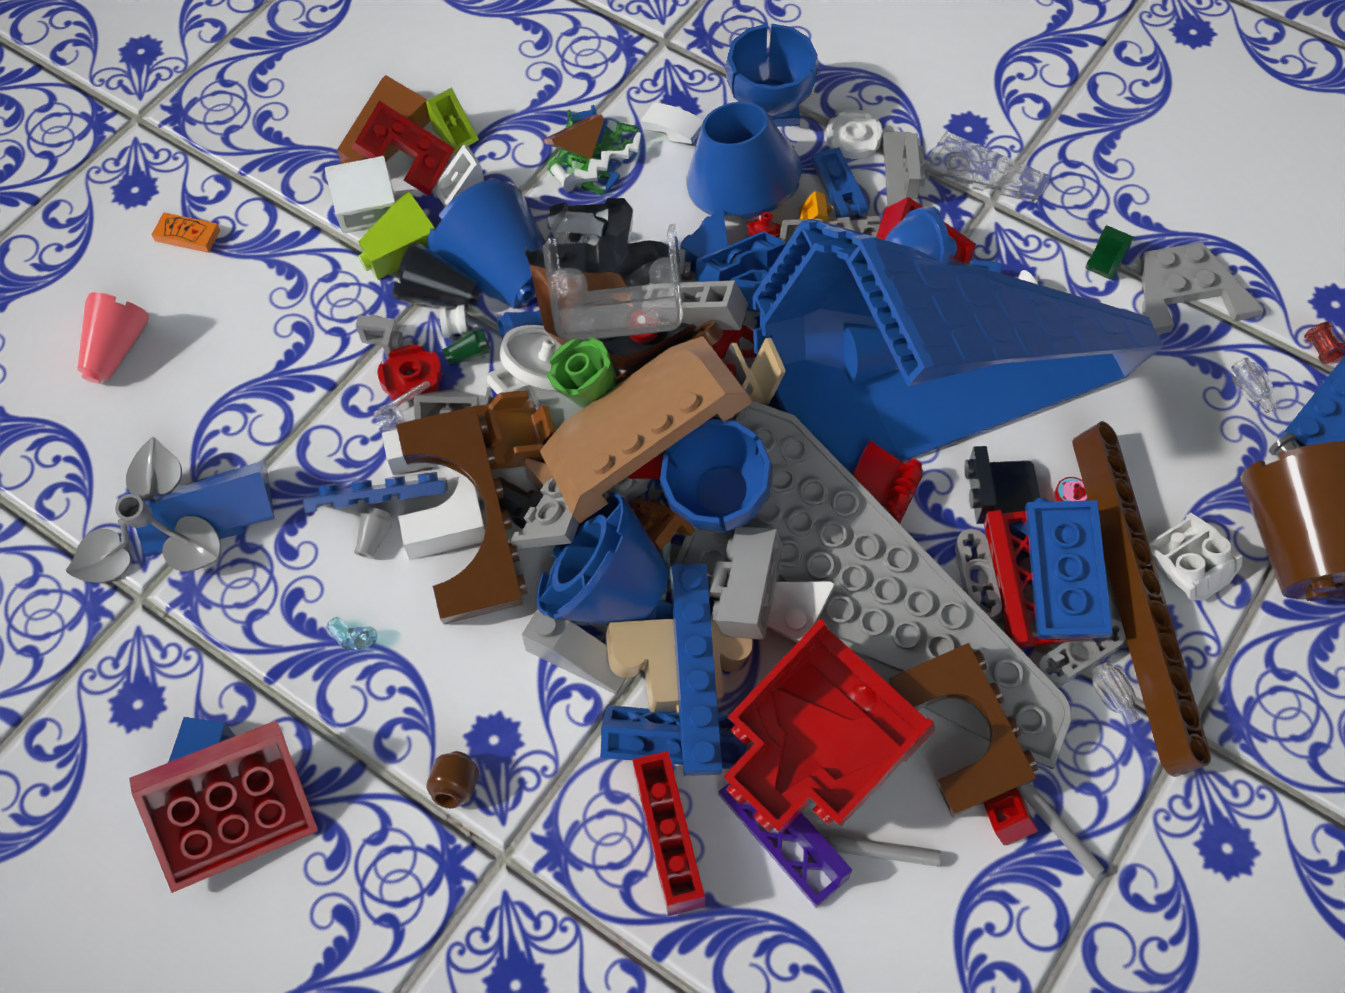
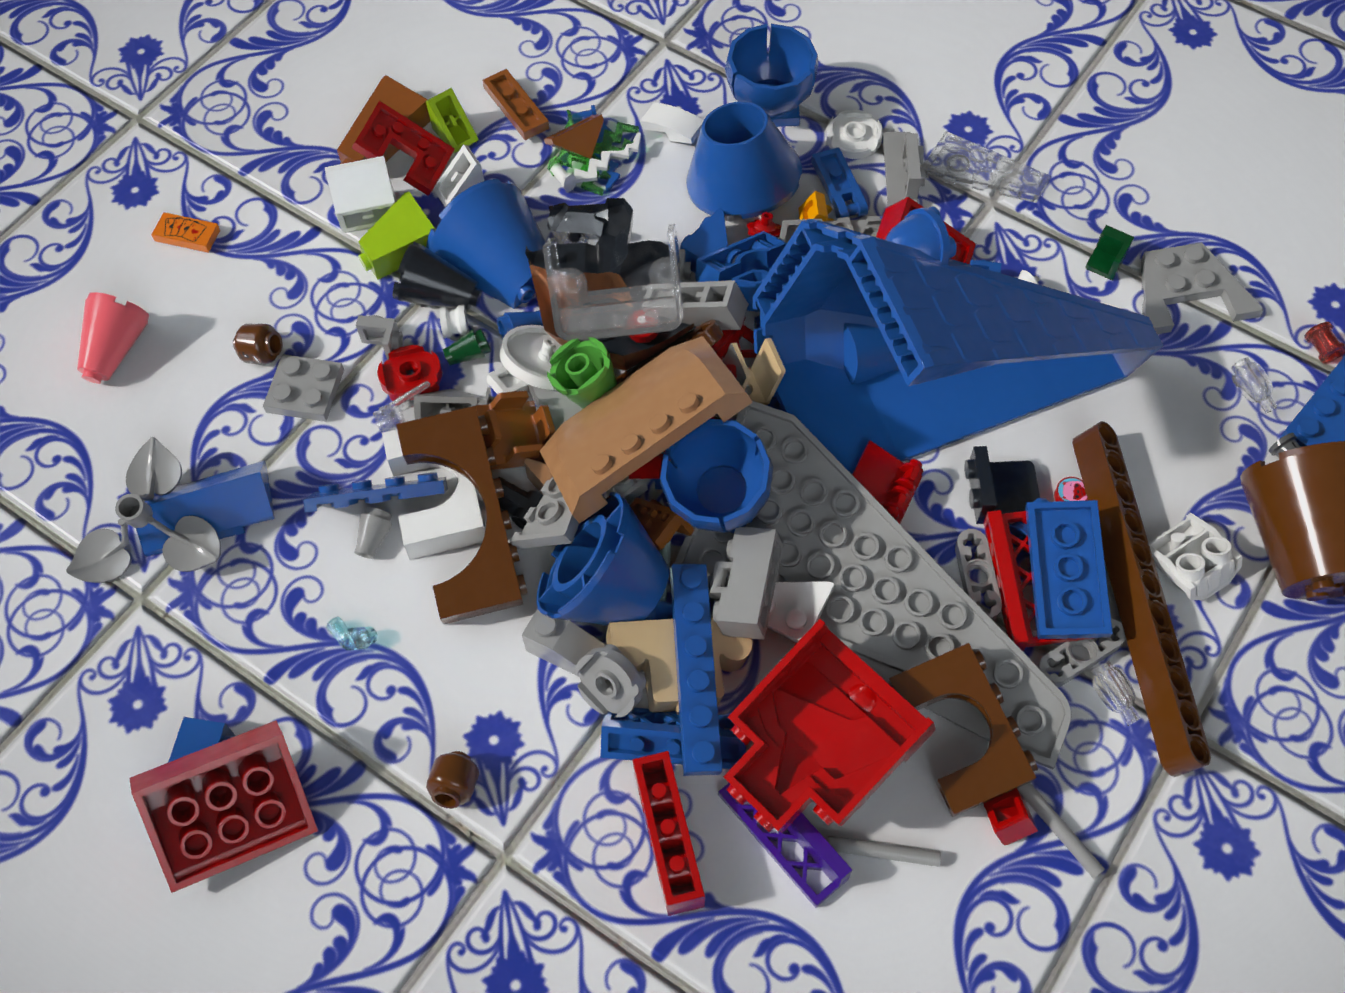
none -> reddish brown head [233,324,283,364]
none -> light grey plate [263,354,344,422]
none -> dark orange plate [482,69,549,140]
none -> light grey plate [575,644,646,717]

